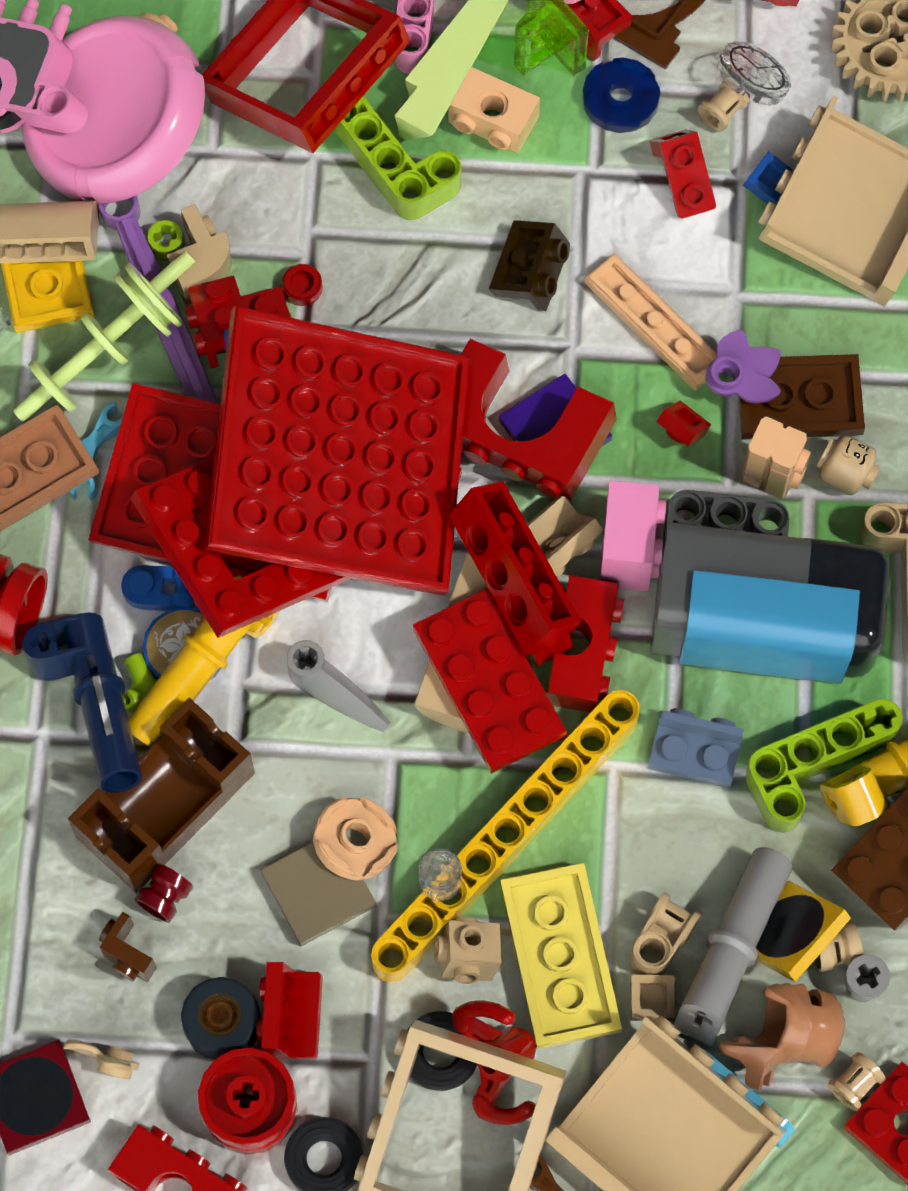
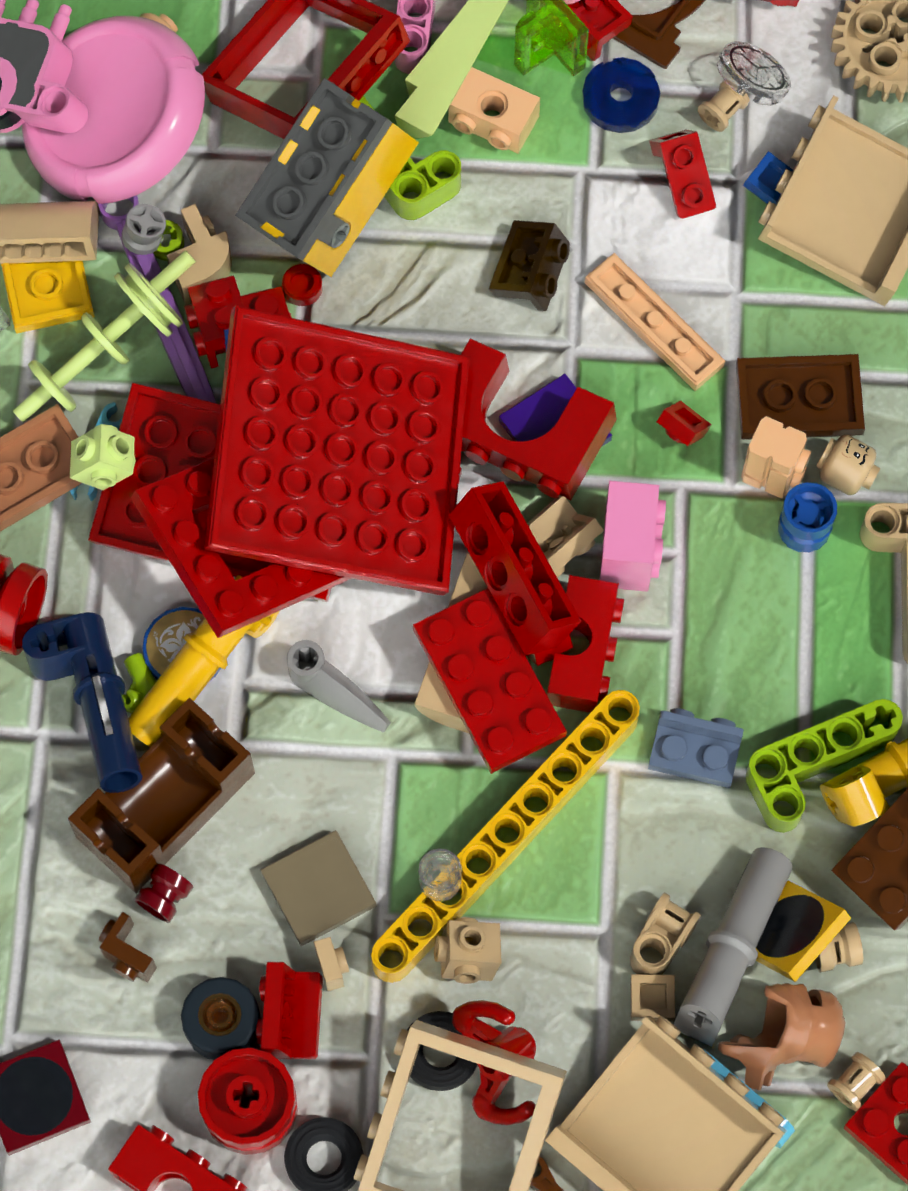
tan plate [63,1039,140,1080] -> none
blue plate [121,565,194,611] -> none
light nougat tile [312,797,398,881] -> none
light yellow plate [500,863,622,1050] -> none
piece [650,490,891,684] -> none
medium lavender plate [706,329,781,404] -> none
light grey bush [845,955,890,1002] -> none
none -> yellowish green brick [70,424,136,490]
none -> light grey wheel [122,204,166,255]
none -> dark grey piece [235,78,419,277]
none -> tan plate [314,937,349,991]
none -> blue wheel [778,482,837,553]

